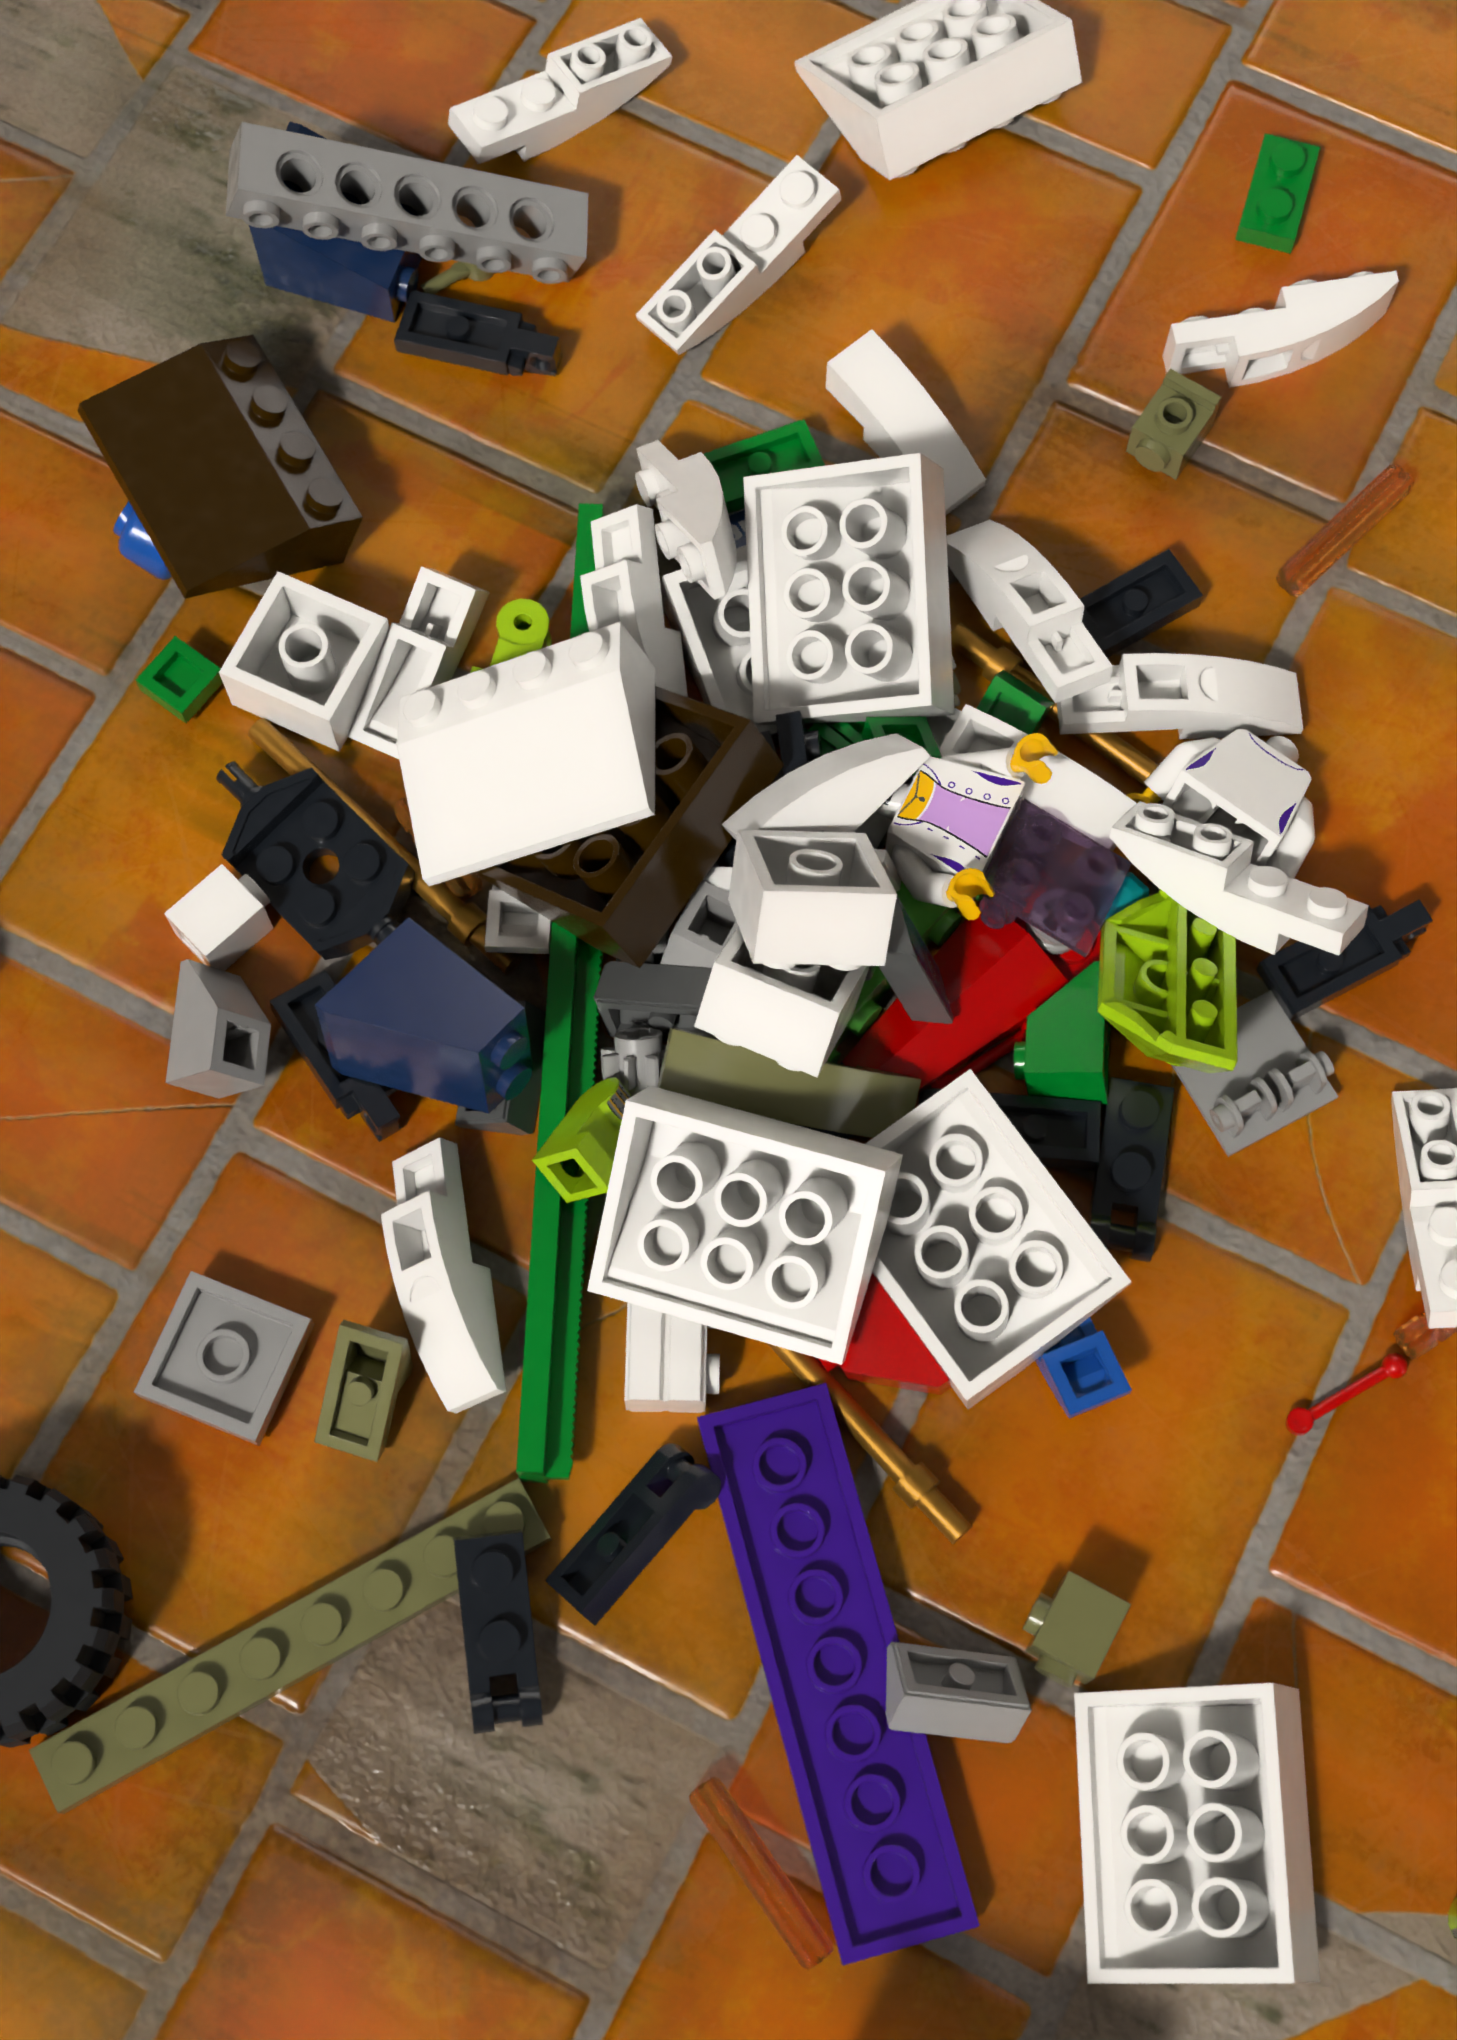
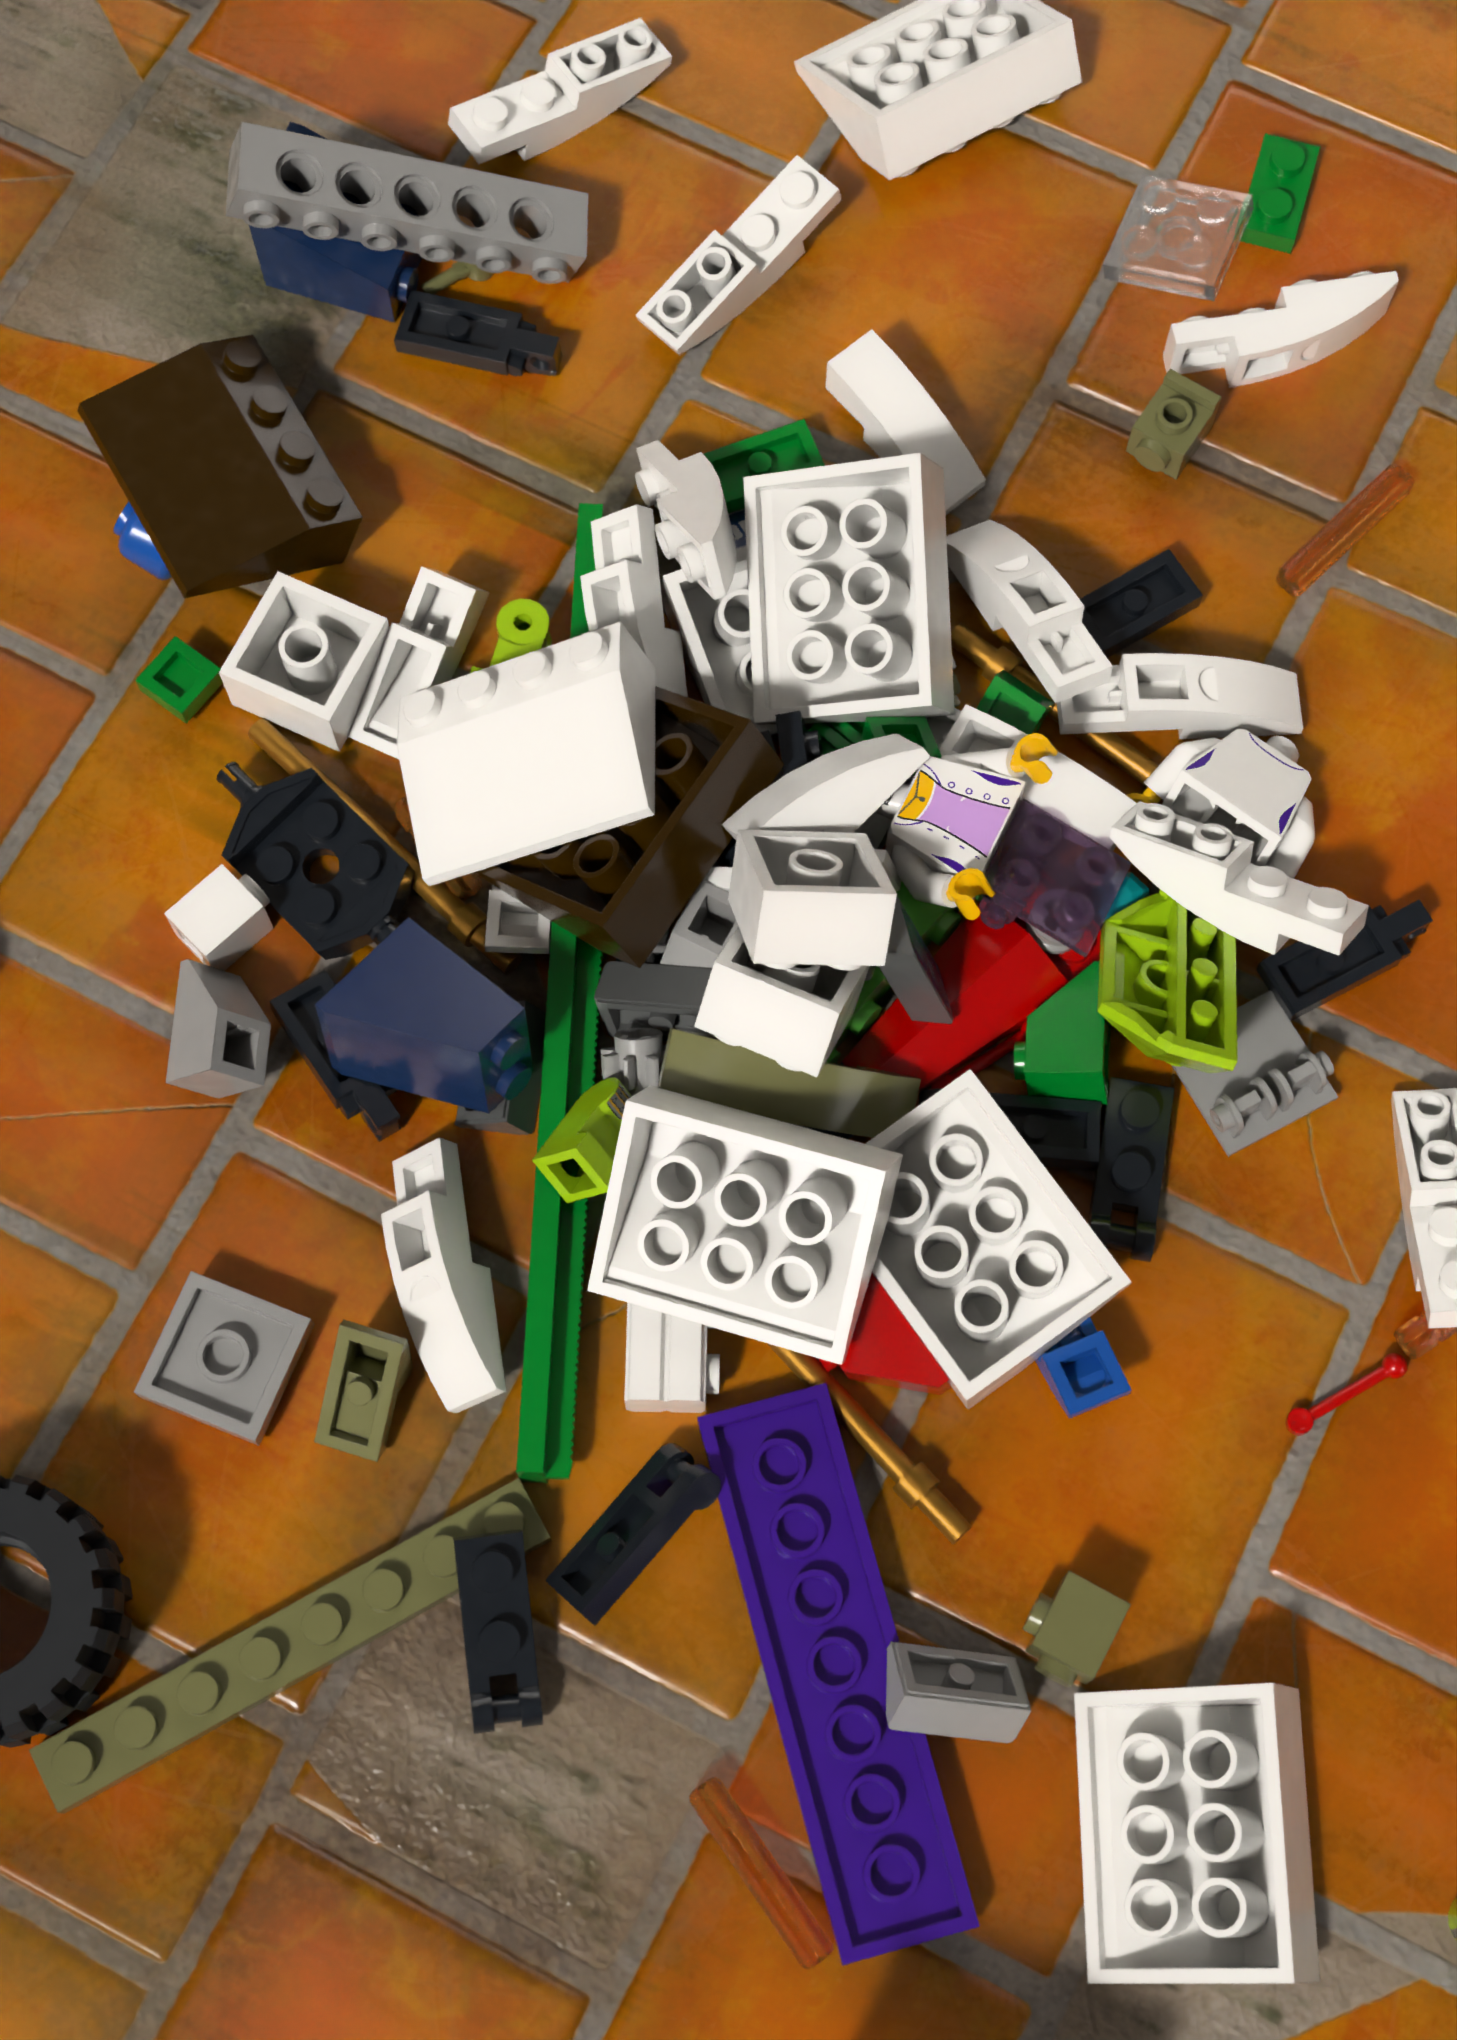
none -> clear plate [1103,174,1253,301]

